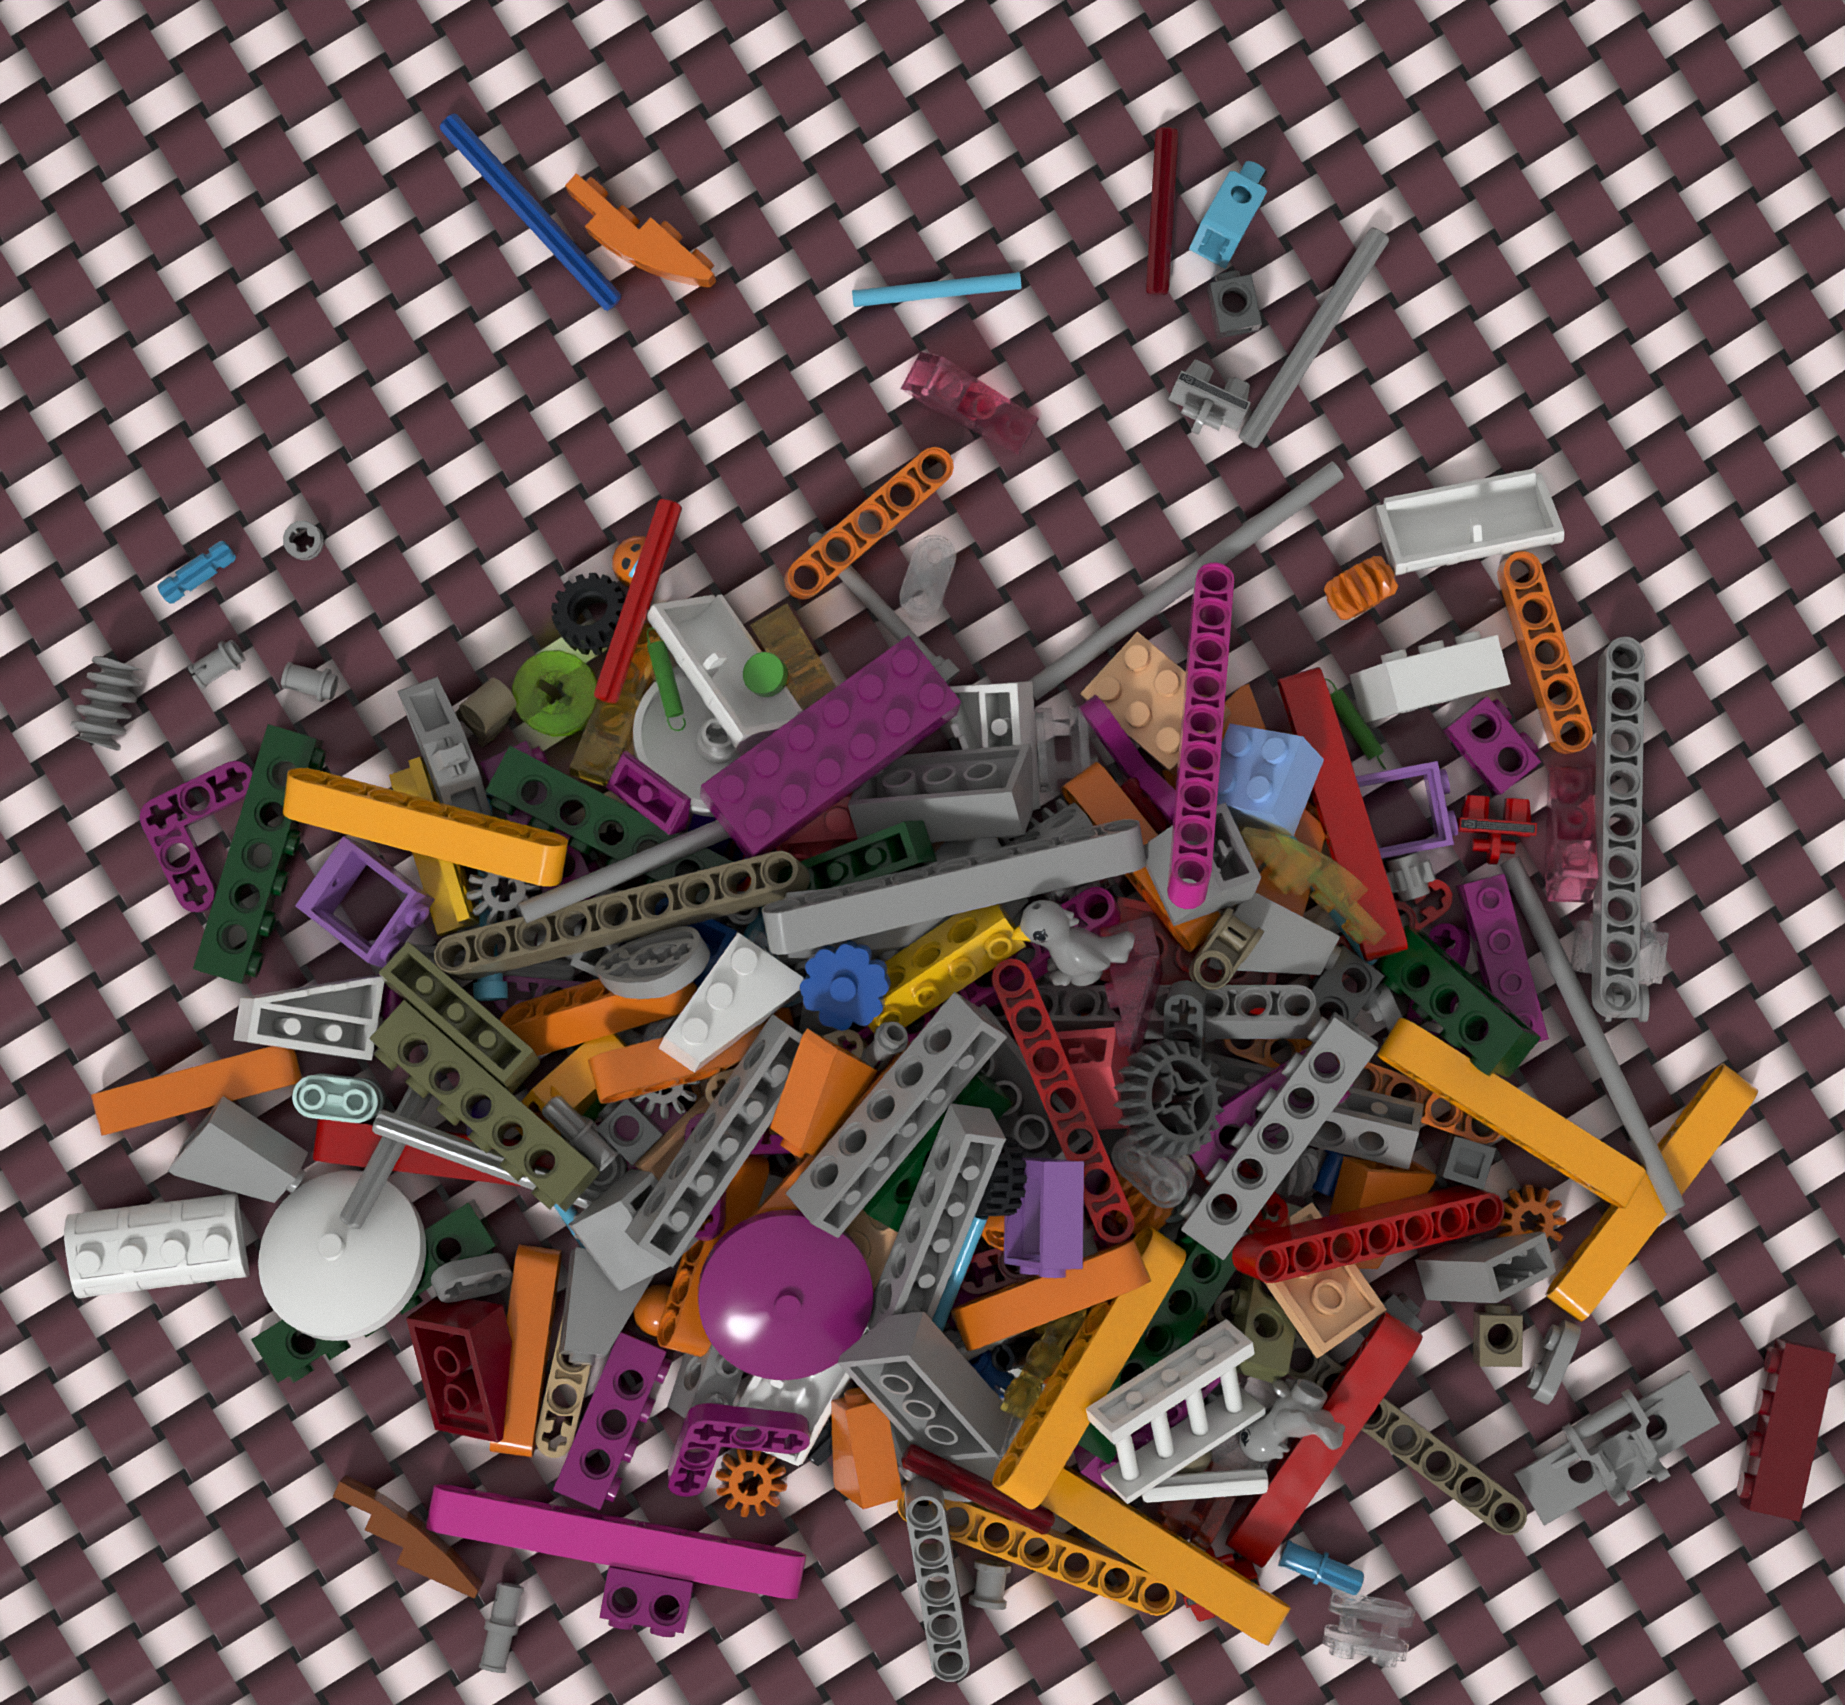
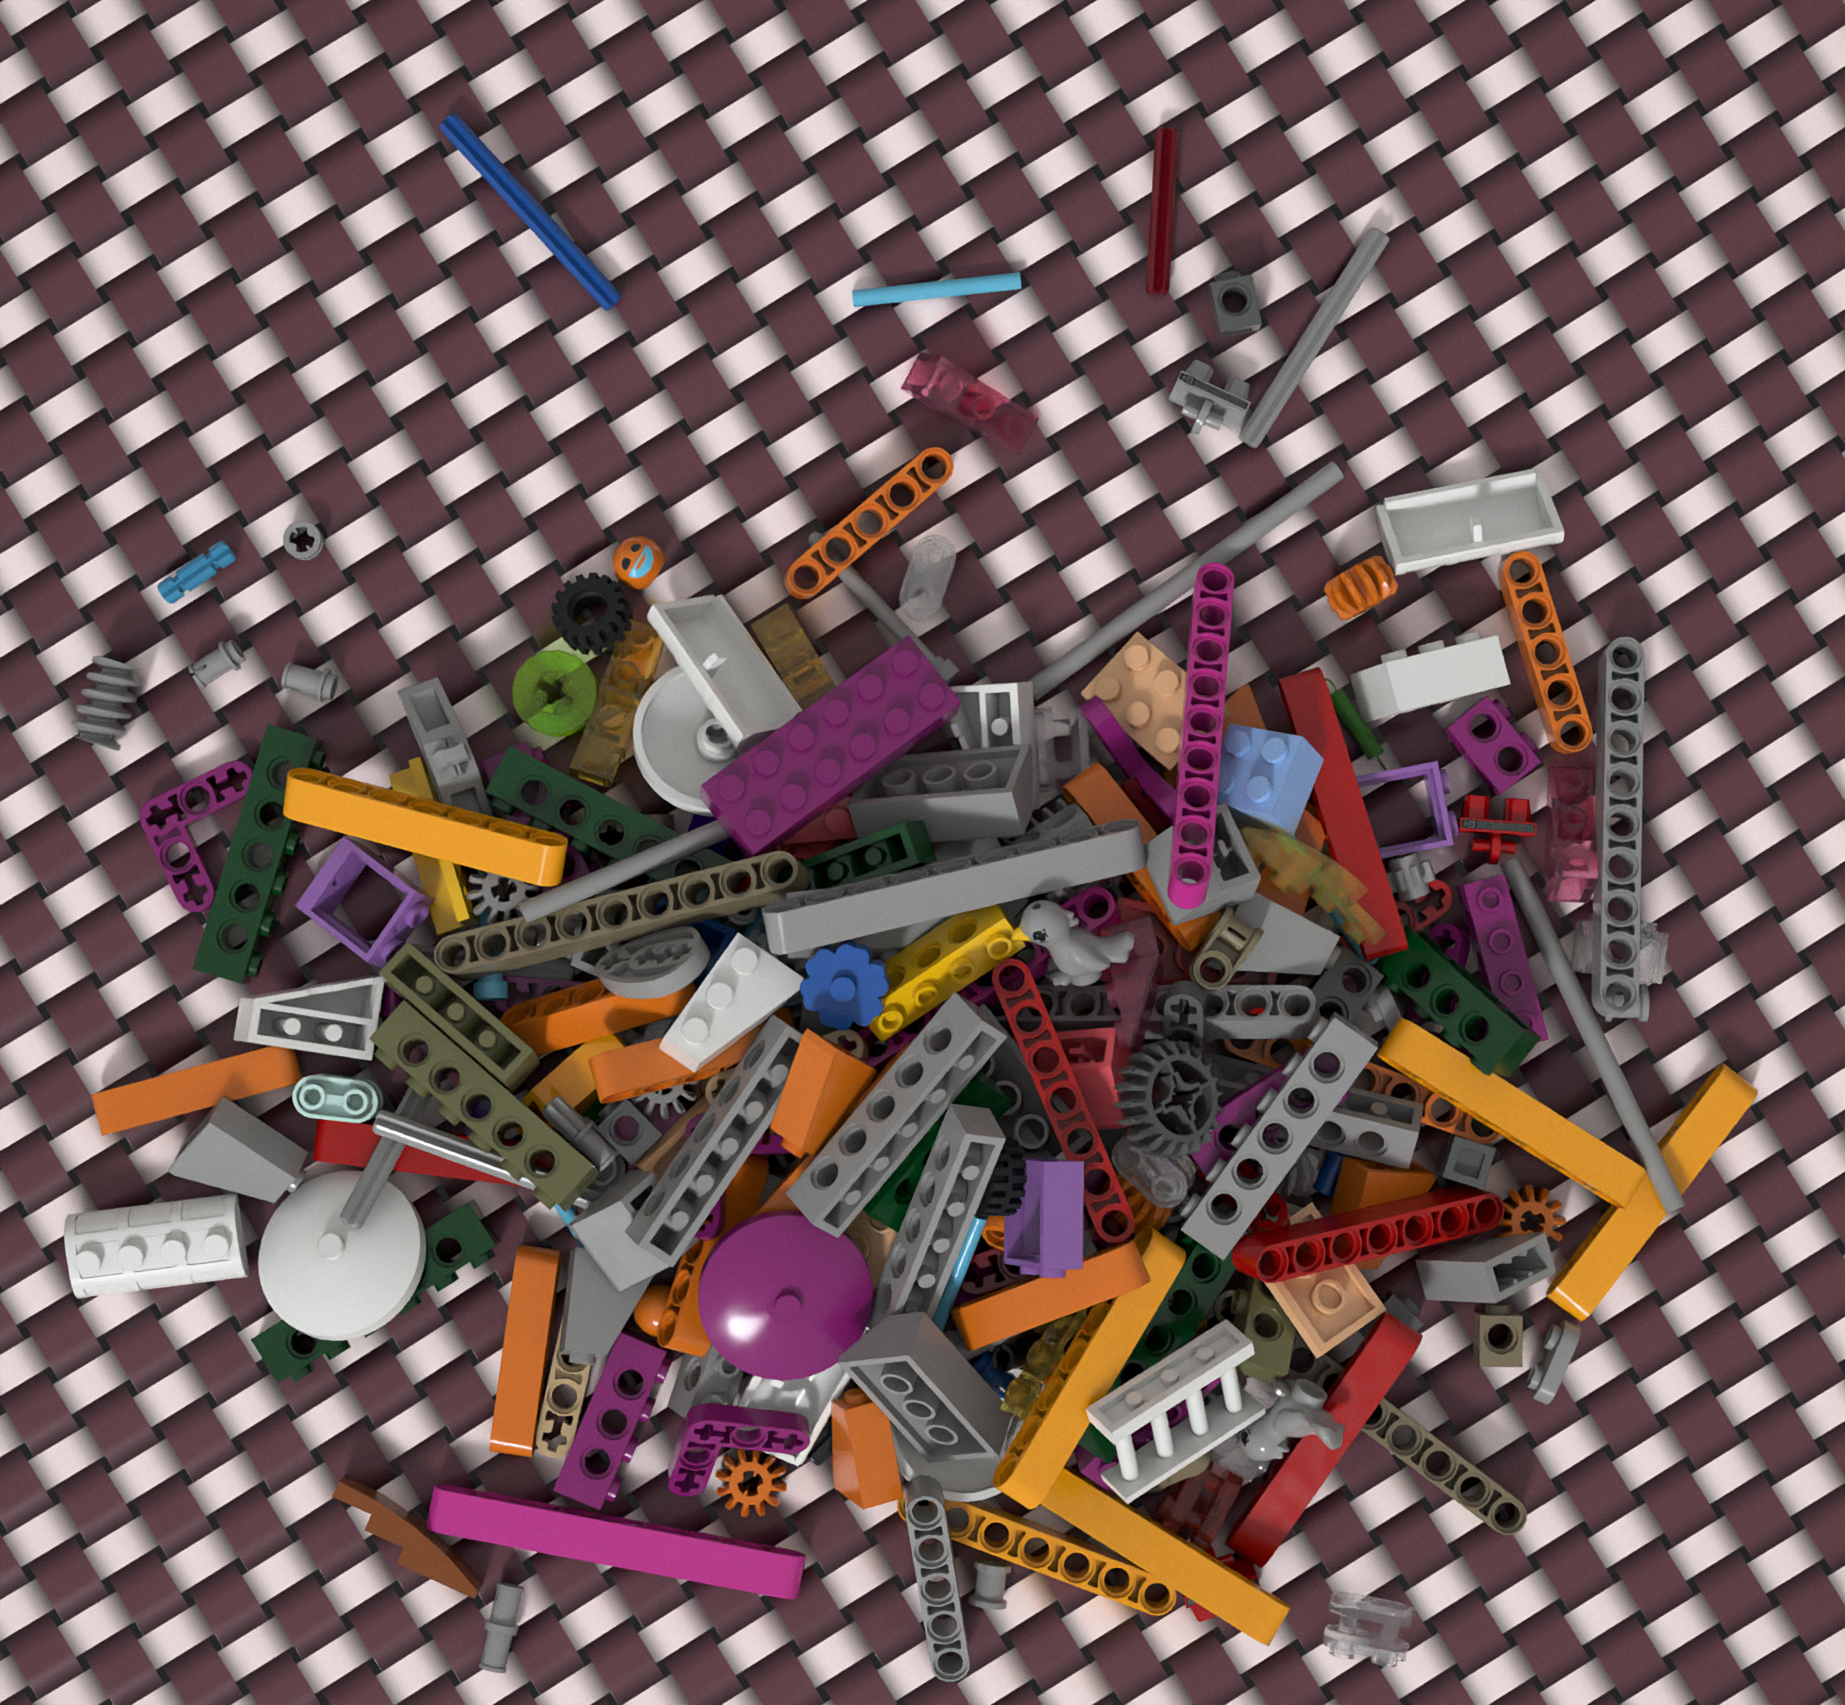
dark red slope [406,1296,512,1443] -> none
light grey beam [431,1253,513,1303] -> none
dark tan piece [455,678,517,748] -> none
orange slope [565,173,716,287] -> none
red axle [594,499,682,704] -> none
magenta brick [599,1566,694,1637] -> none
magenta slope [606,751,691,835] -> none
bright green piece [647,627,686,731] -> none
bright green tile [743,652,788,697] -> none
light grey pin [862,1022,908,1071] -> none
dark red axle [901,1444,1055,1535] -> none
white axle [1142,1468,1268,1503] -> none
medium azure torso [1189,161,1267,269] -> none
dark azure axle [1278,1540,1364,1595] -> none
light grey piece [1513,1371,1720,1526] -> none
dark red brick [1737,1338,1836,1522] -> none

